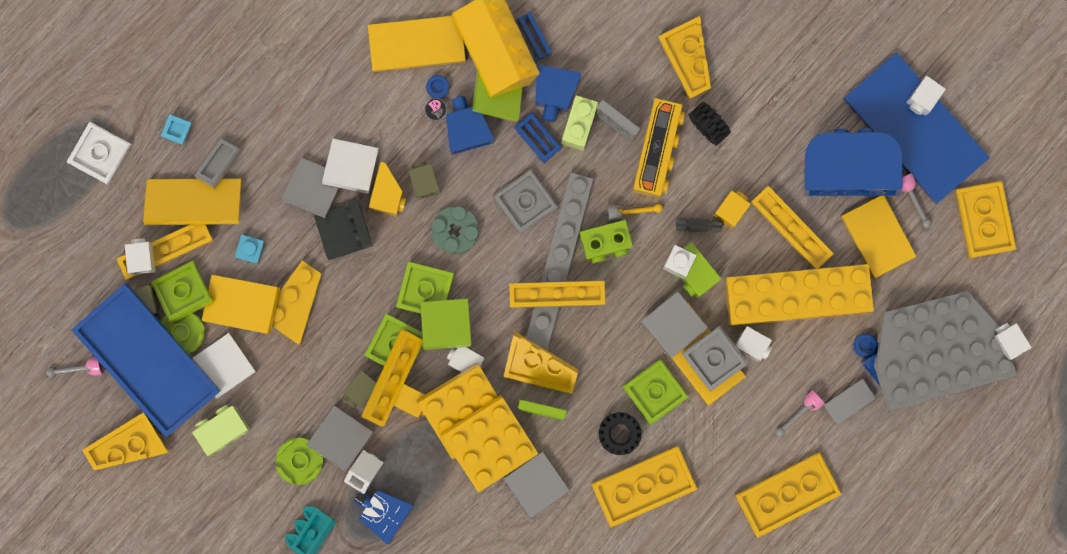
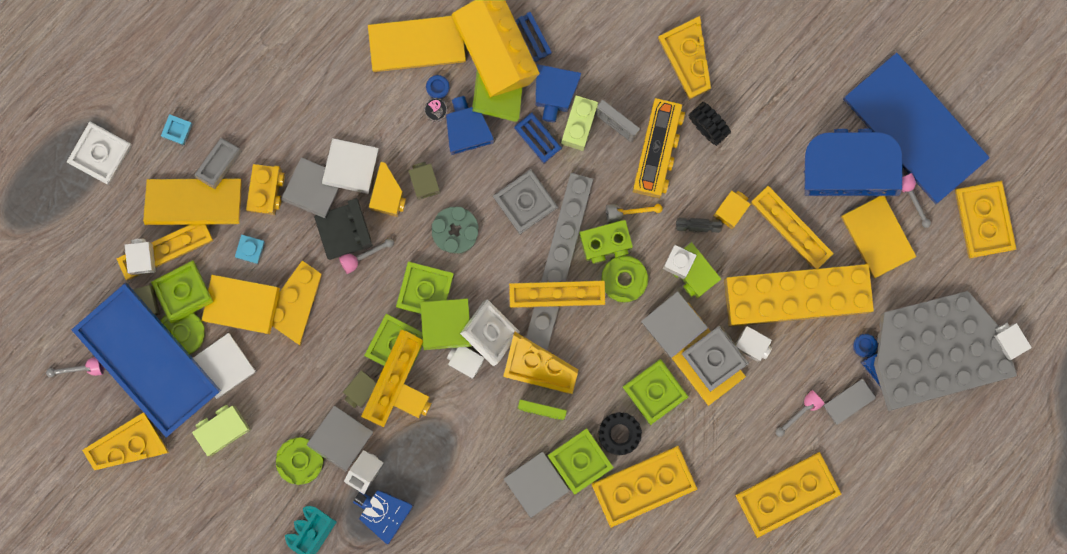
yellow plate [416,363,498,460] -> none
yellow plate [440,395,538,493] -> none
white brick [906,76,946,116] -> none
none -> yellow bracket [246,164,285,215]
none -> hinge [339,238,394,274]
none -> white tile [460,299,520,366]
none -> lime plate [547,428,614,495]
none -> lime tile [601,256,648,303]

